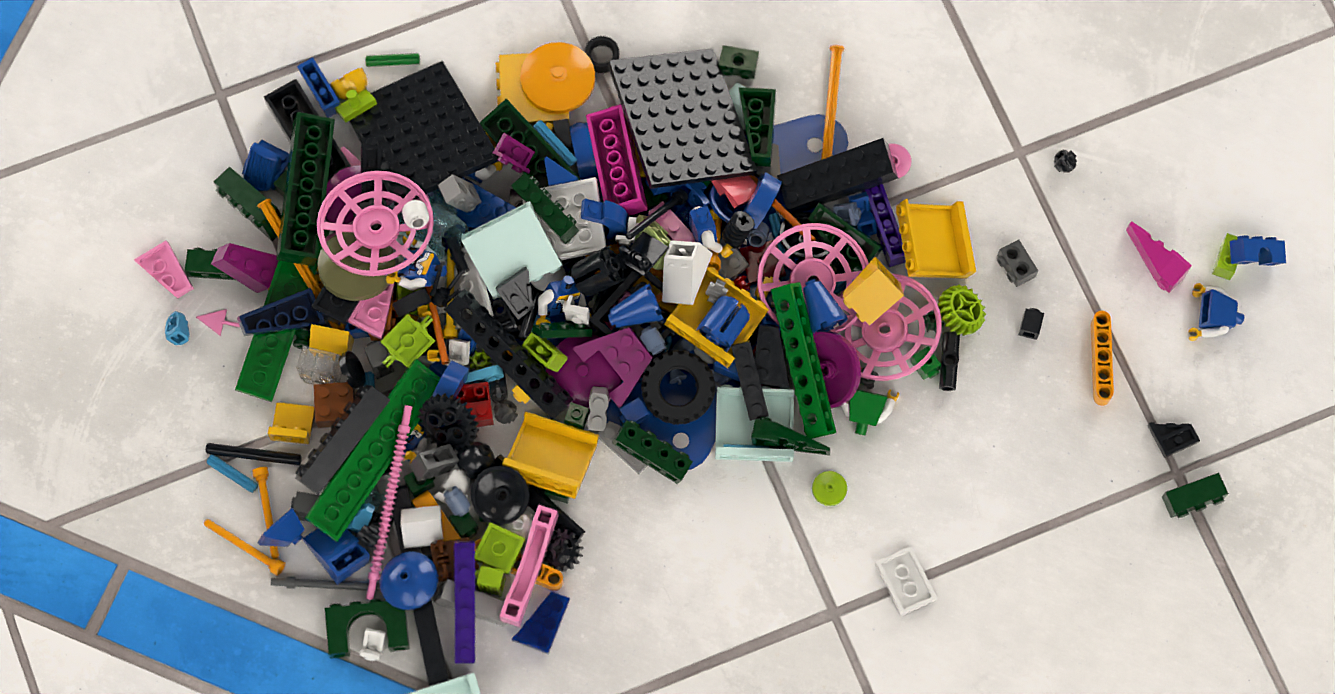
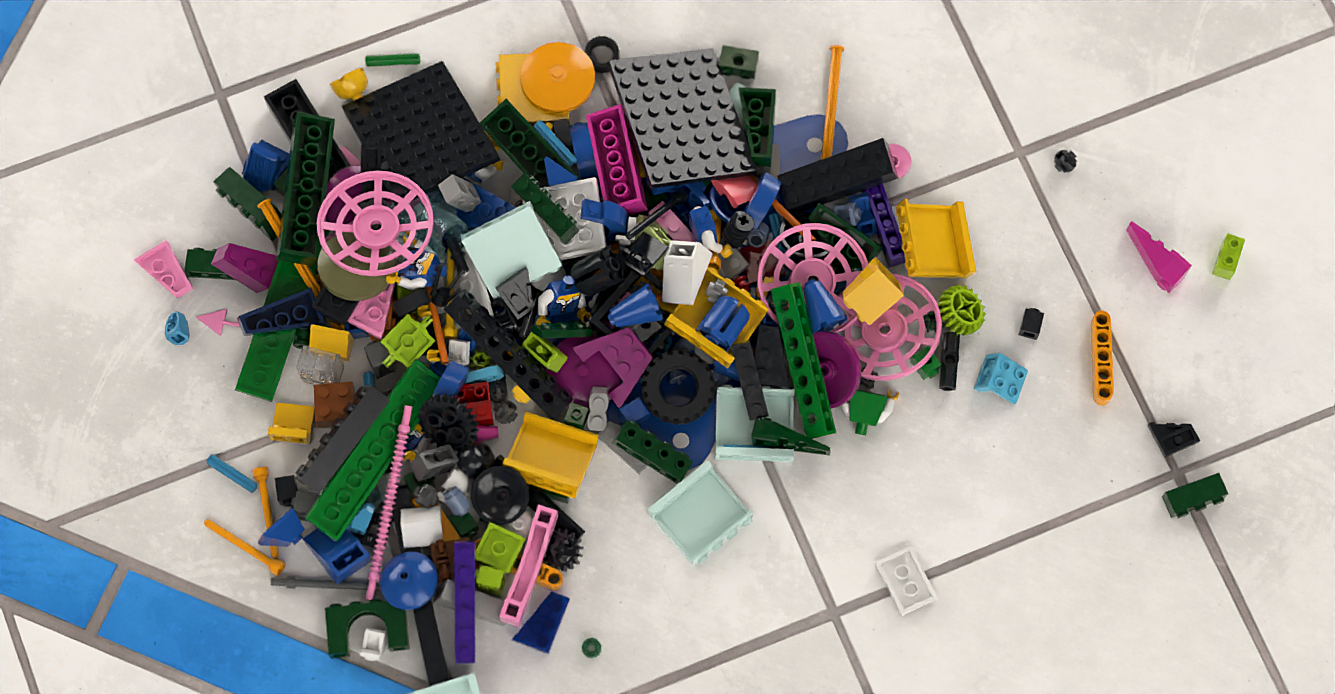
black axle [206,443,302,466] -> none
blue brick [297,57,341,118] -> none
lime tile [335,89,377,123] -> none
black tile [339,351,366,389] -> none
black gear [356,524,381,549] -> none
white head [402,200,429,229] -> none
magenta bracket [493,133,534,174] -> none
white bracket [562,295,590,324] -> none
sand blue brick [640,326,666,356] -> none
lime piece [812,471,847,506] -> none
dark grey brick [997,239,1038,287] -> none
blue torso [1188,283,1244,341] -> none
blue arch [1230,235,1286,266] -> none
none -> black brick [275,475,298,507]
none -> dark grey gear [413,484,438,508]
none -> dark pink cone [475,425,499,442]
none -> clear green plate [582,638,602,658]
none -> light aqua panel [648,460,754,566]
none -> medium azure bracket [974,353,1028,404]

